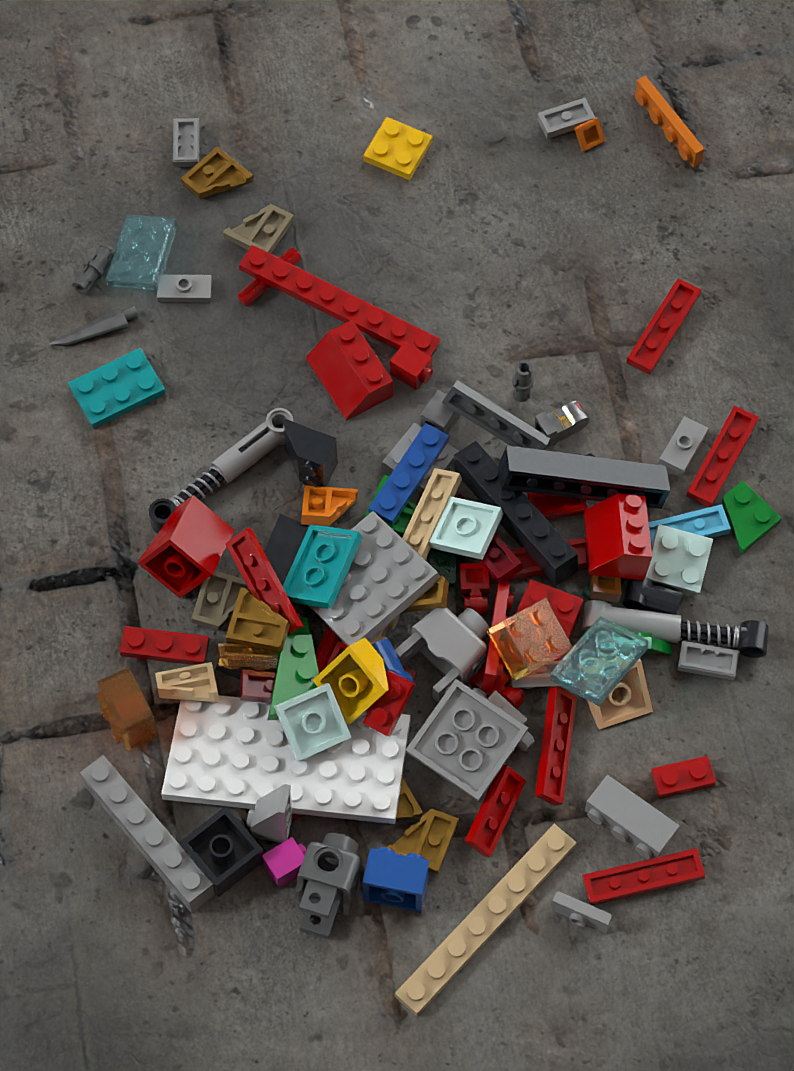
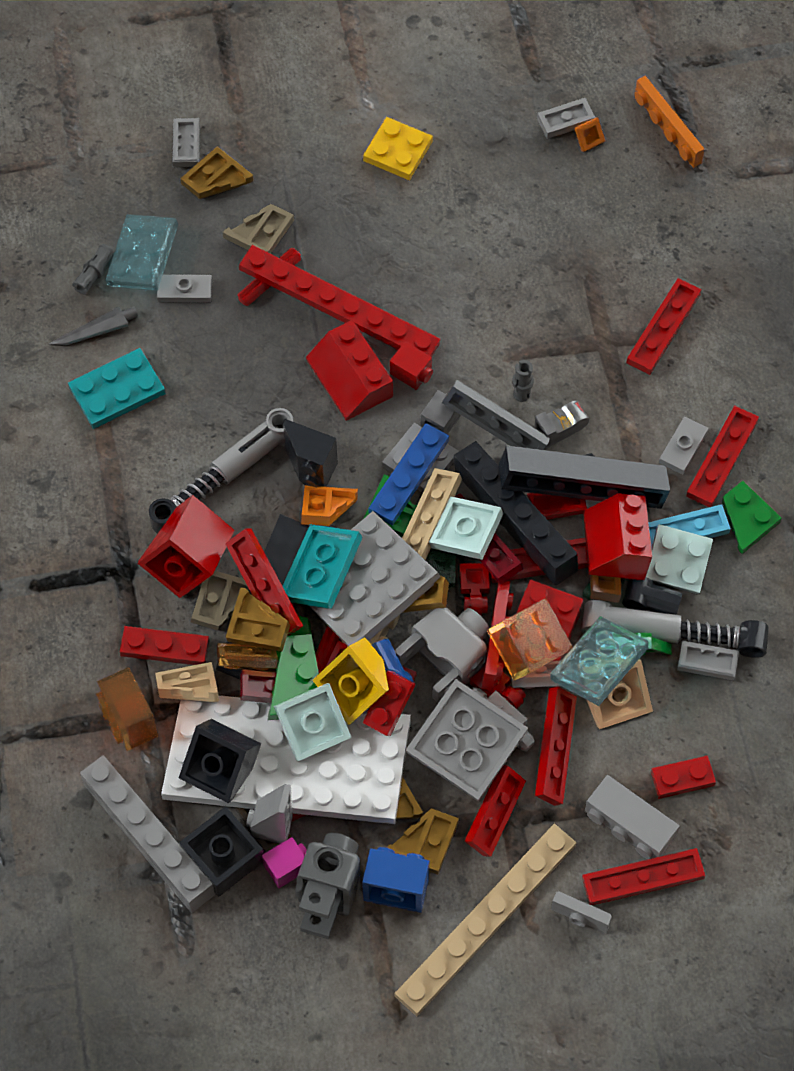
none -> black slope [178,719,262,803]

